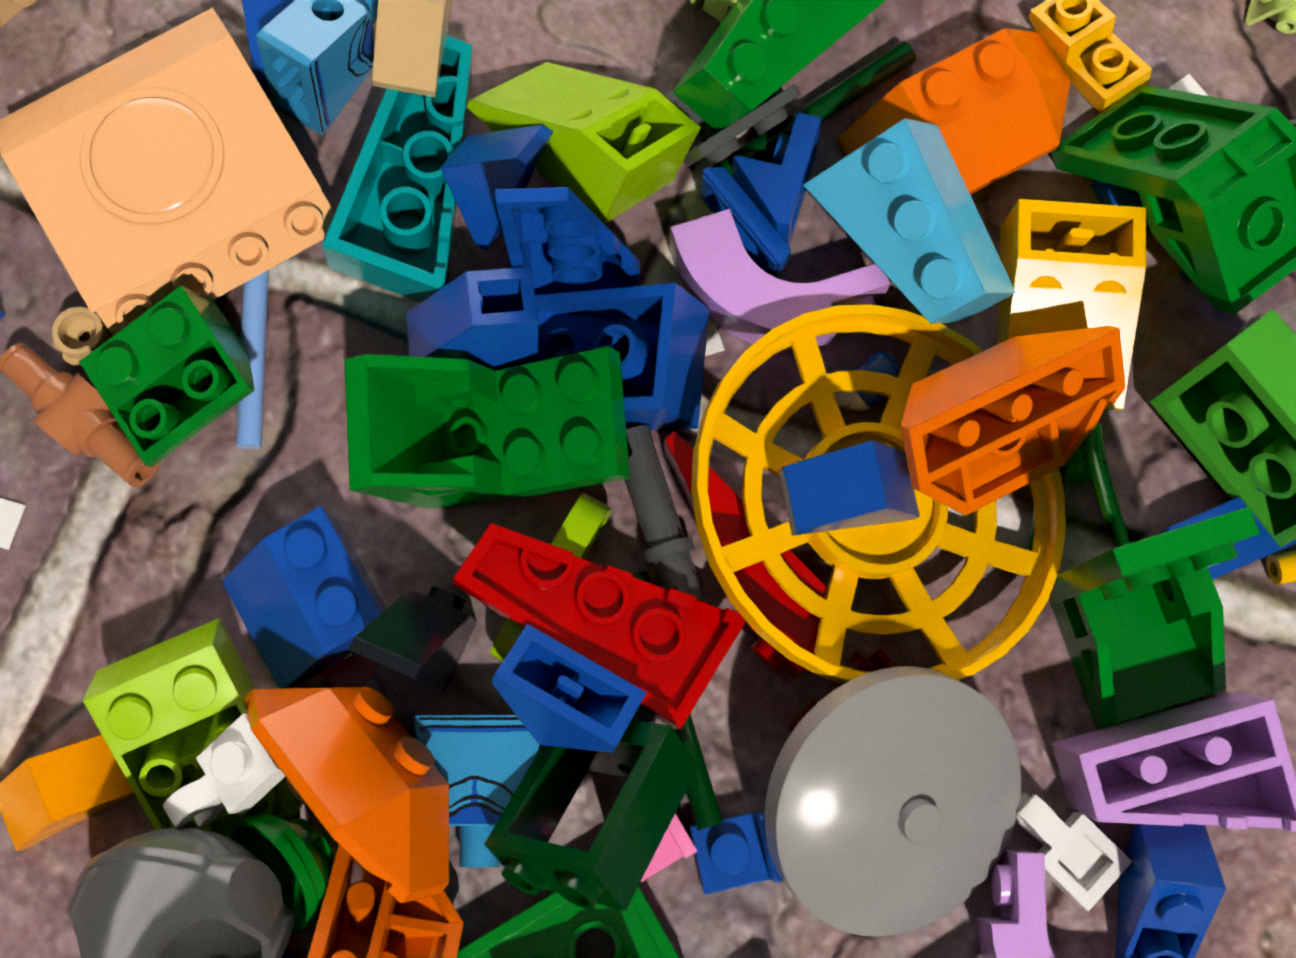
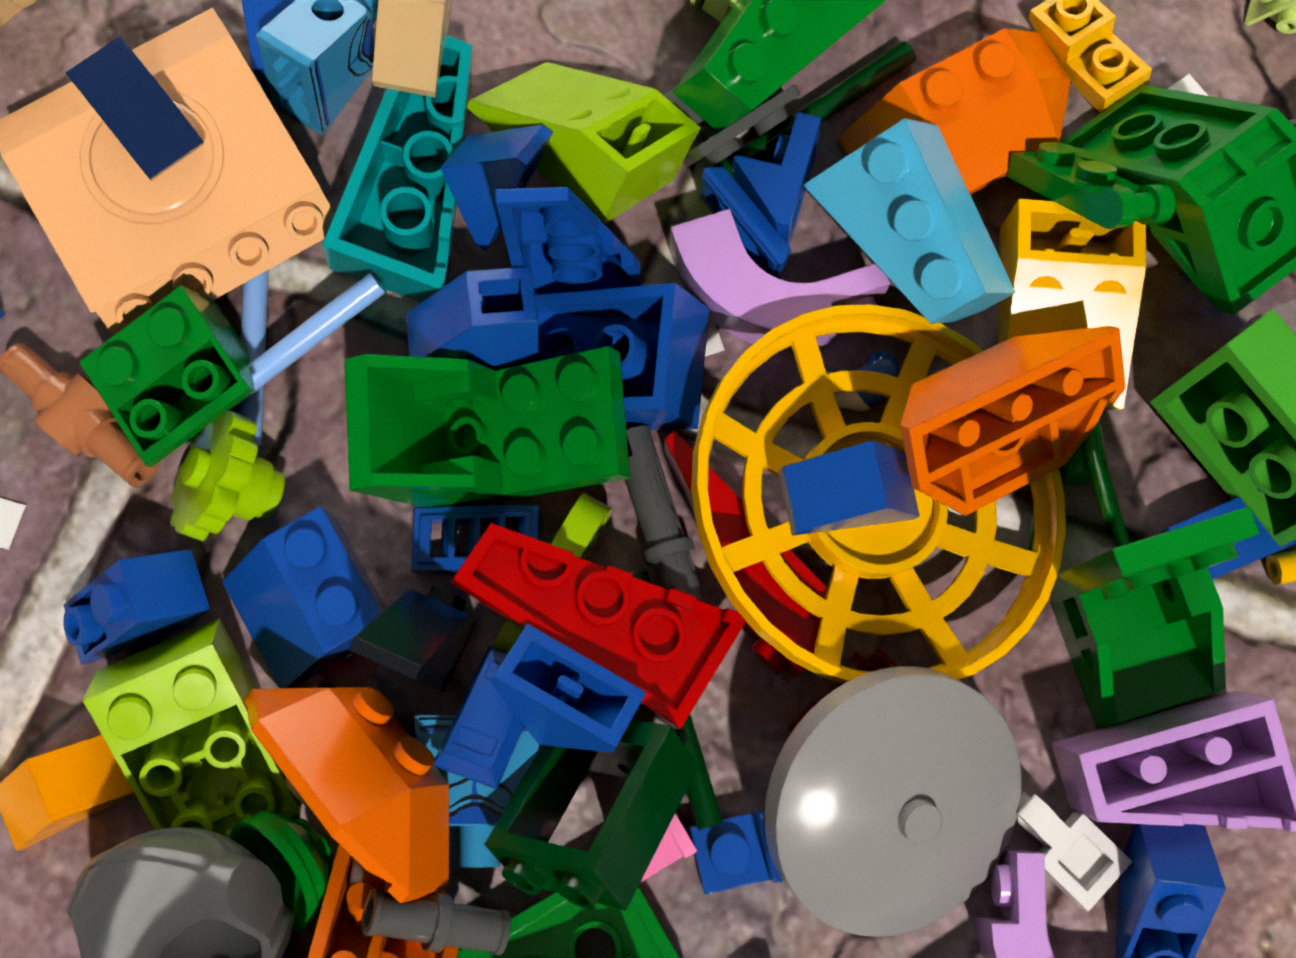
tan plate [52,307,112,367] -> none
white plate [163,713,285,829] -> none
none -> blue slope [63,549,210,665]
none -> dark blue slope [65,36,204,181]
none -> lime plant [170,409,285,541]
none -> light blue bar [184,272,386,444]
none -> dark grey pin [361,888,511,956]
none -> blue slope [411,505,542,573]
none -> blue tile [433,646,525,789]
none -> green plate [1007,142,1176,229]

